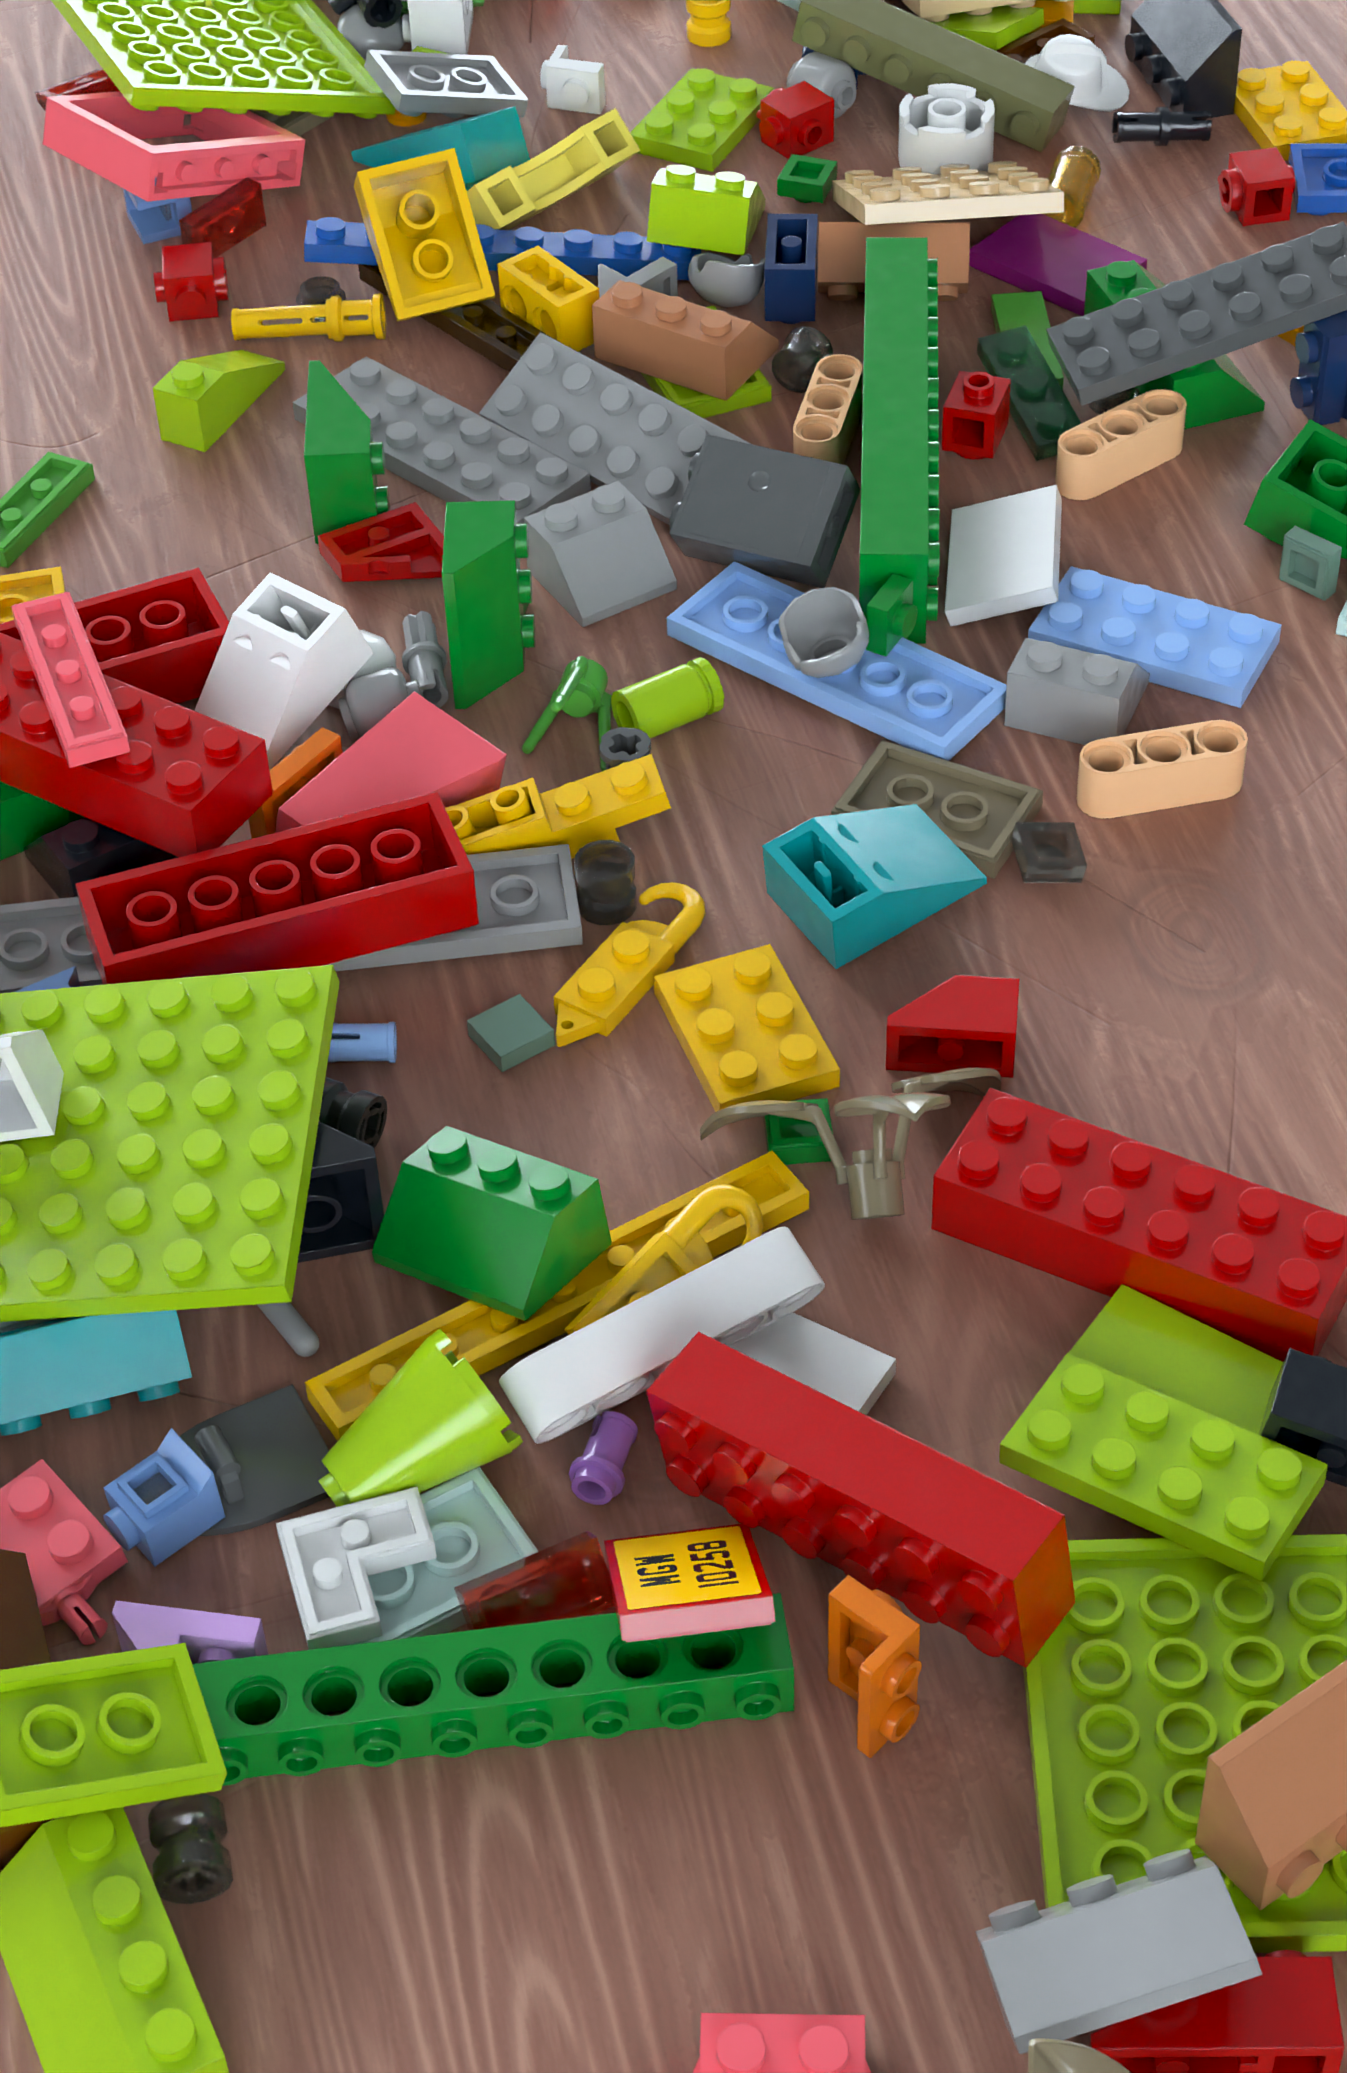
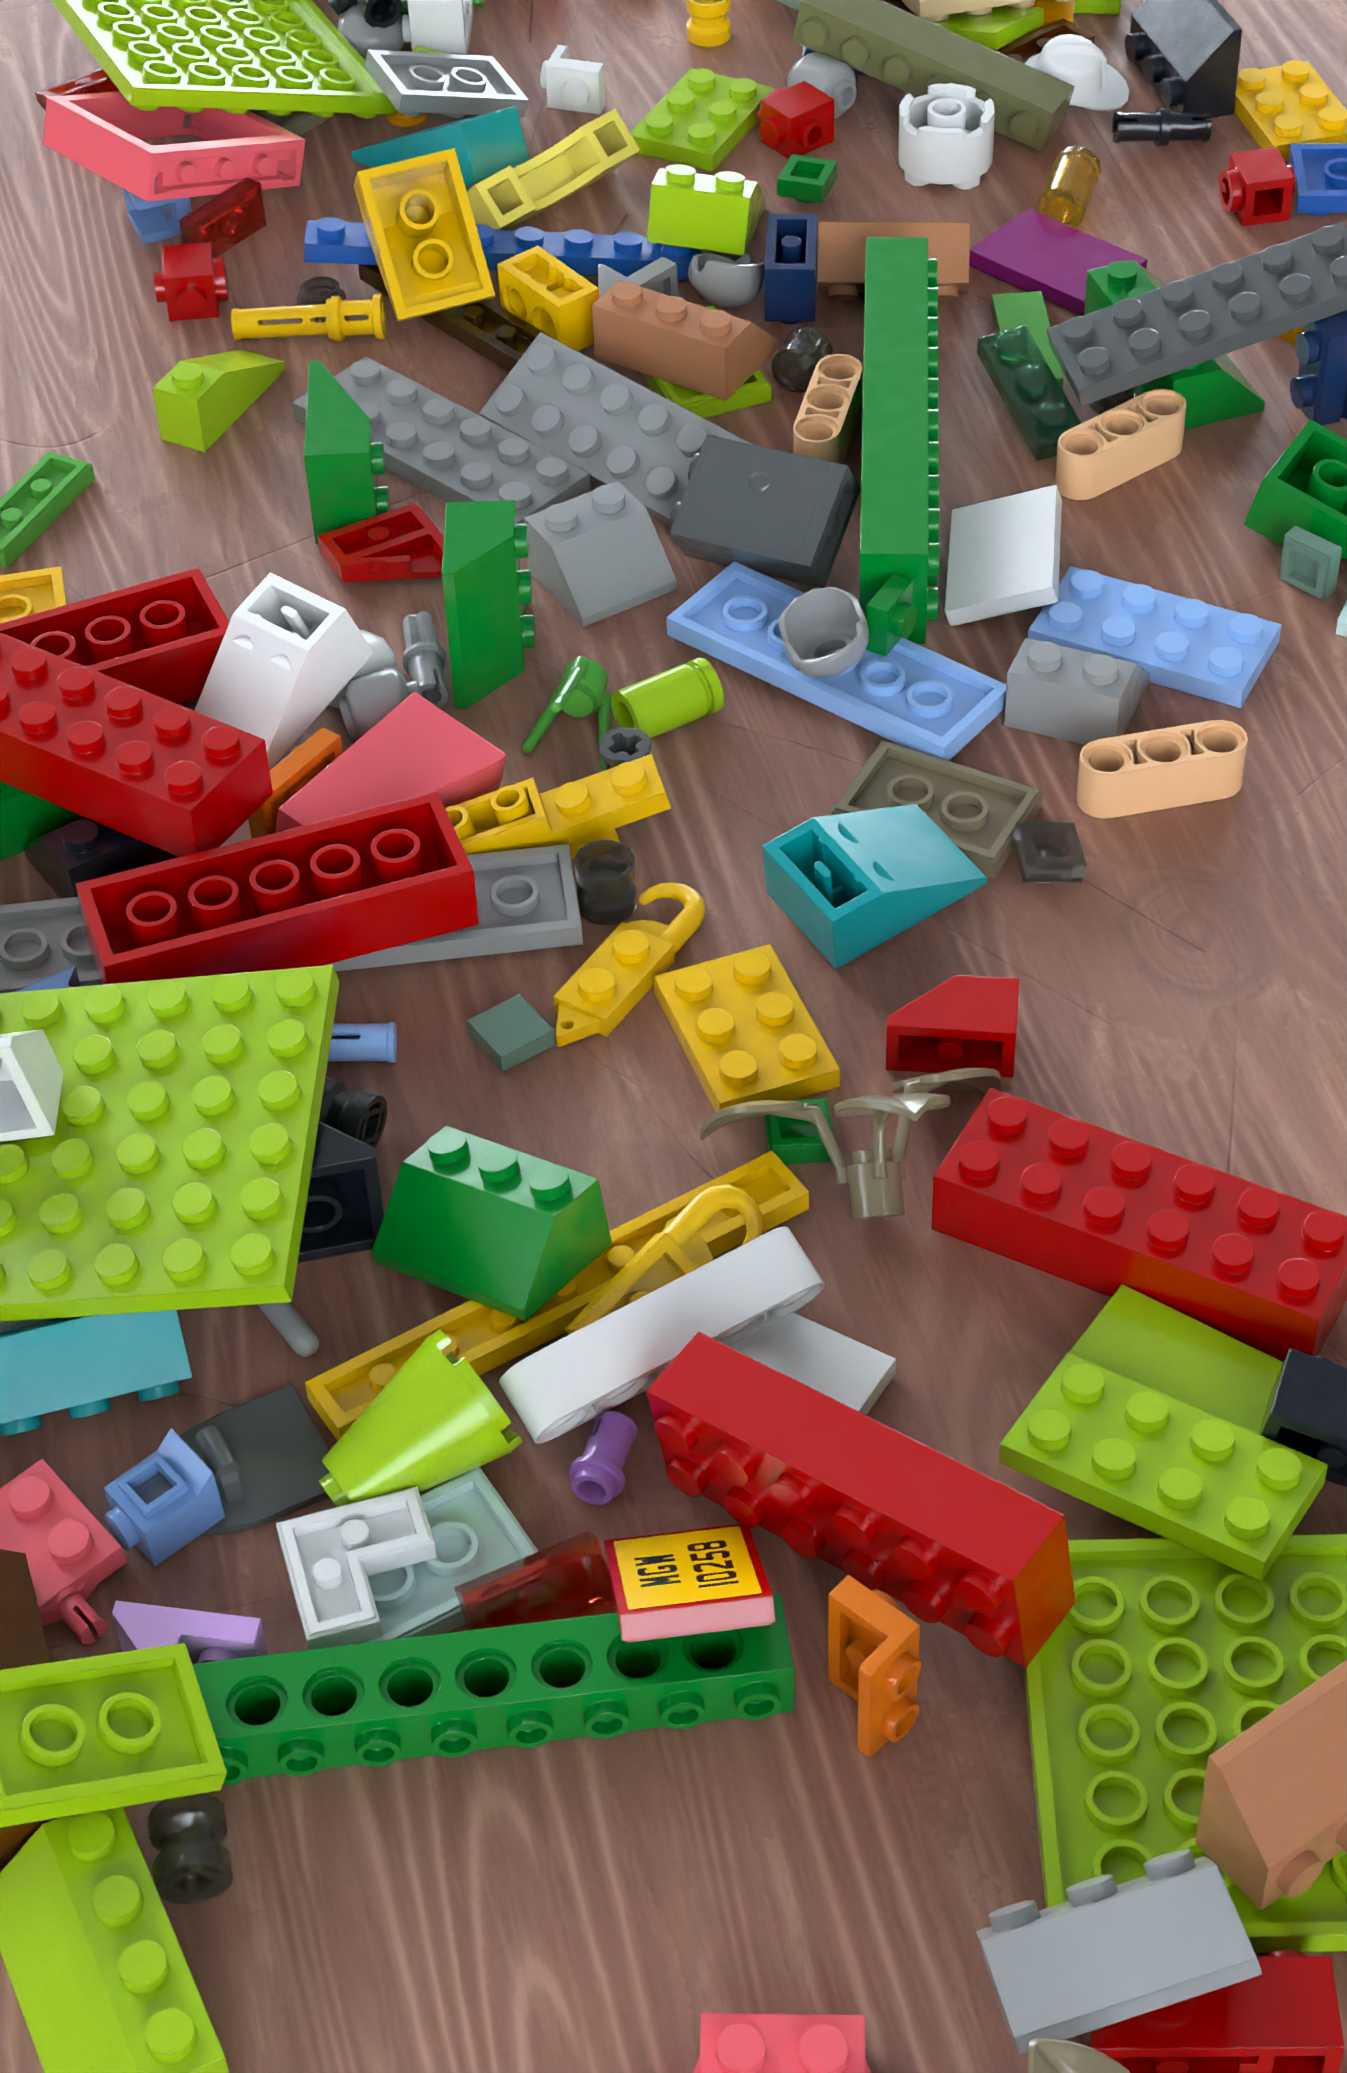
coral tile [11,592,130,768] -> none
tan plate [832,161,1064,225] -> none
red brick [942,371,1011,460] -> none

